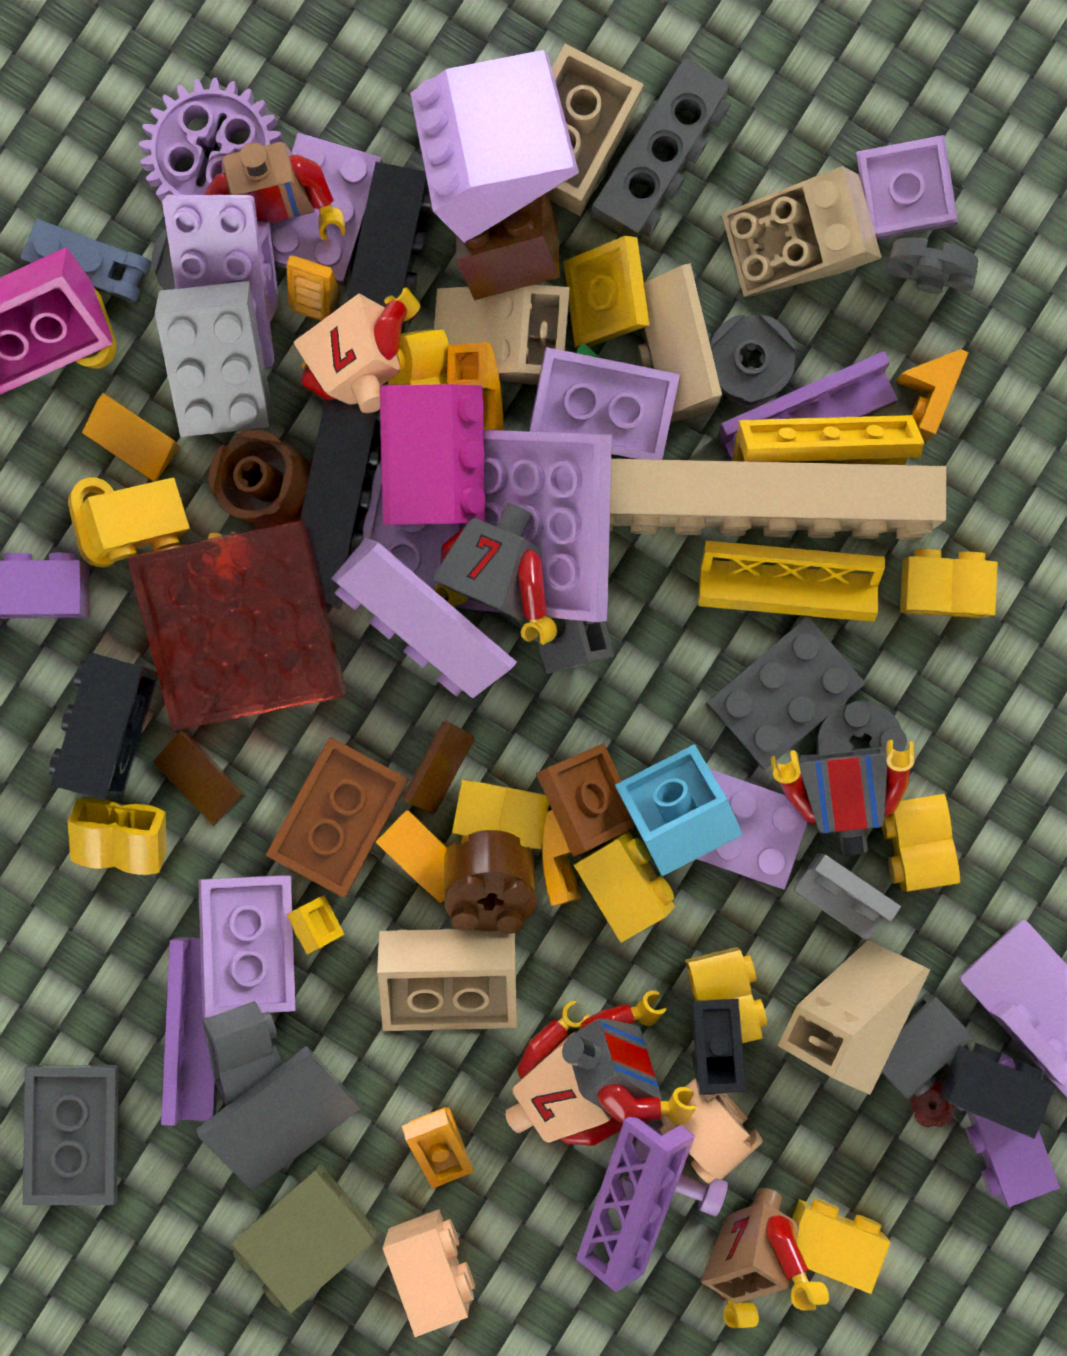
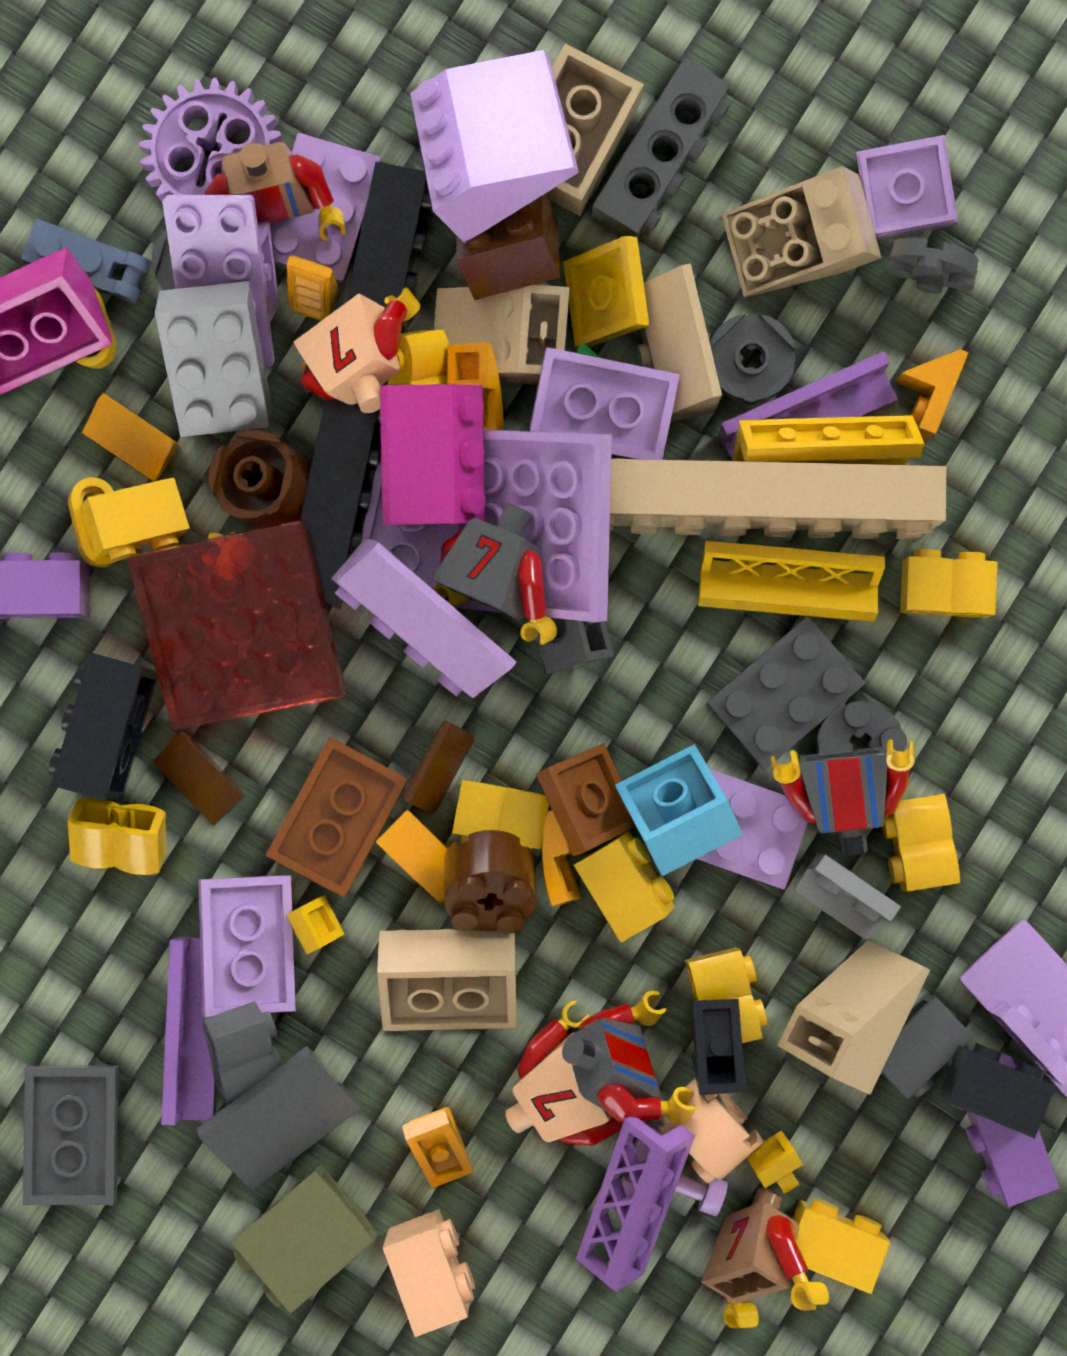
clear red plate [910,1083,955,1128] -> none
none -> yellow tile [746,1130,804,1194]

